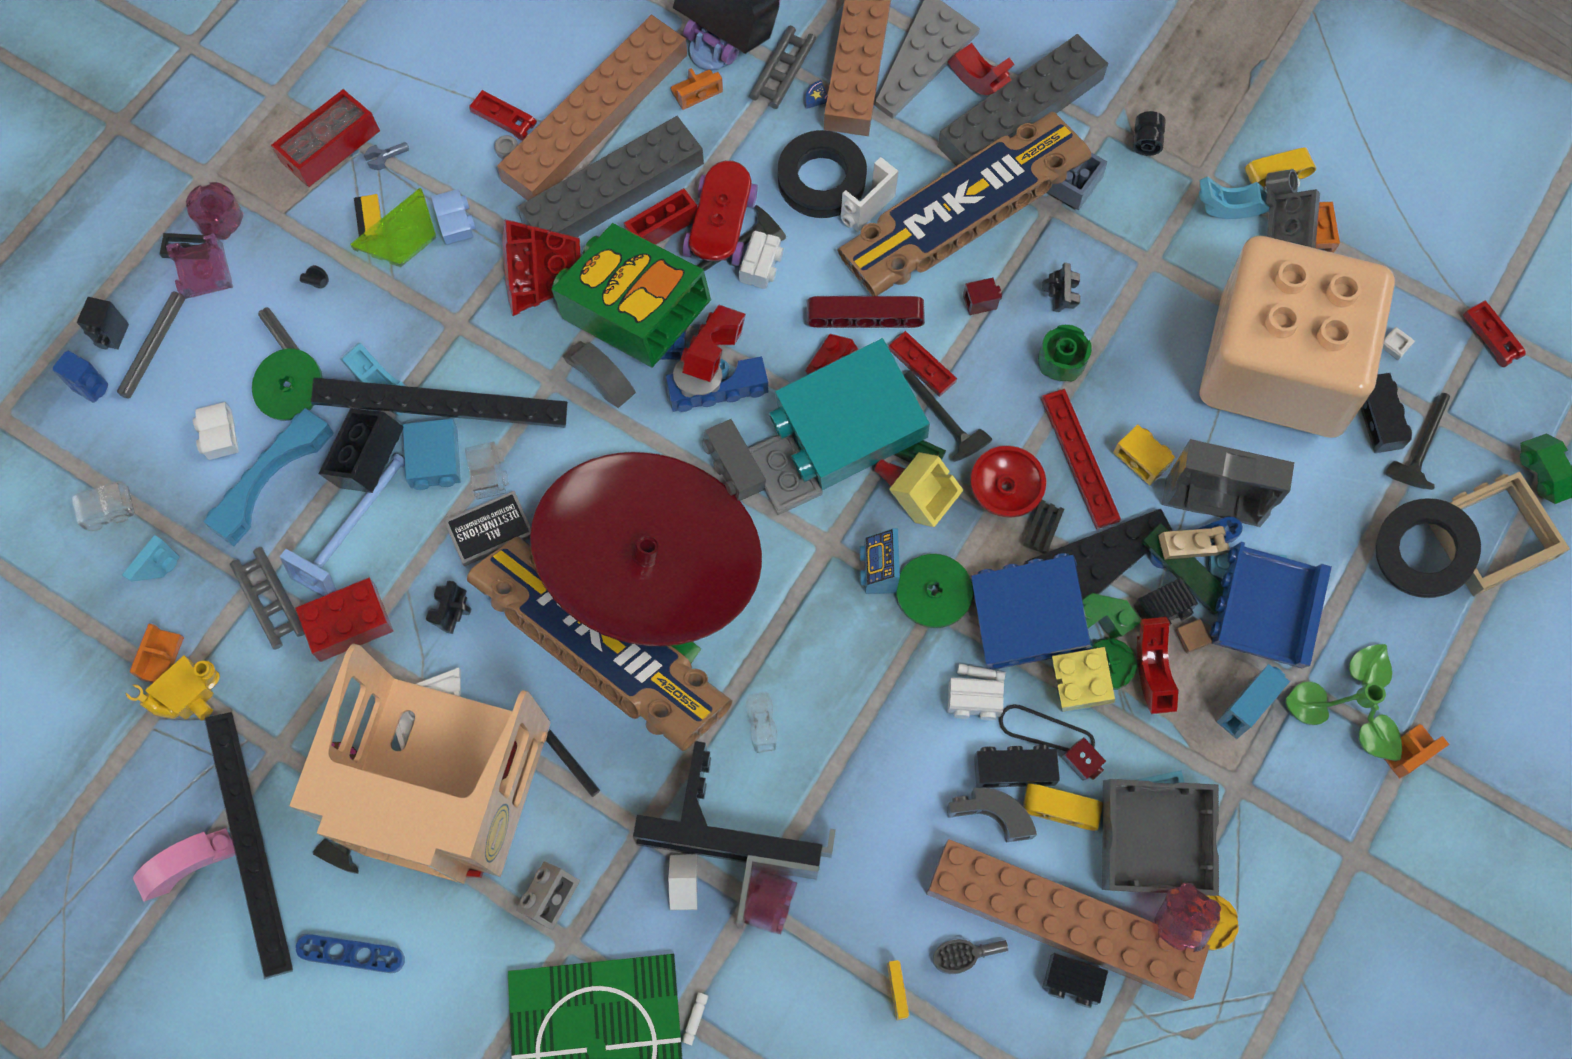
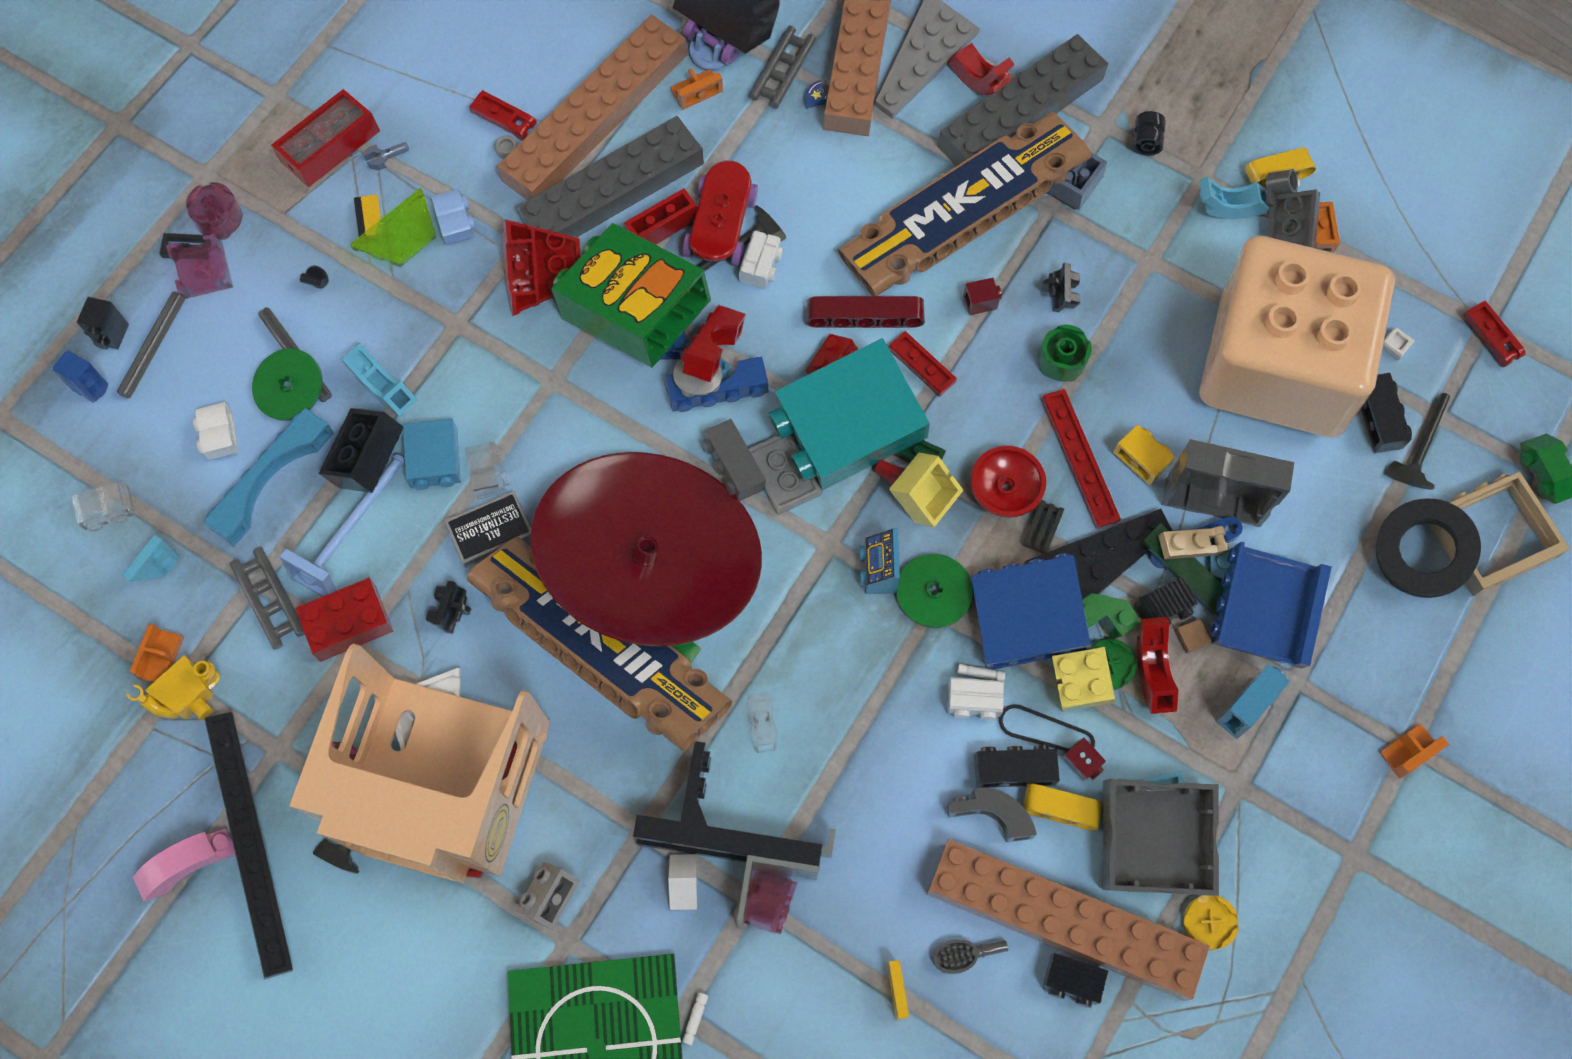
blue beam [296,934,405,973] -> none
black plate [311,378,568,428] -> none
black bar [546,730,600,797] -> none
dark grey arch [563,341,636,408] -> none
black tyre [778,130,867,218] -> none
white panel [841,157,899,232] -> none
pearl dark grey piece [904,370,992,462] -> none
clear pink brick [1154,883,1221,952] -> none
bright green plant [1285,644,1402,761] -> none

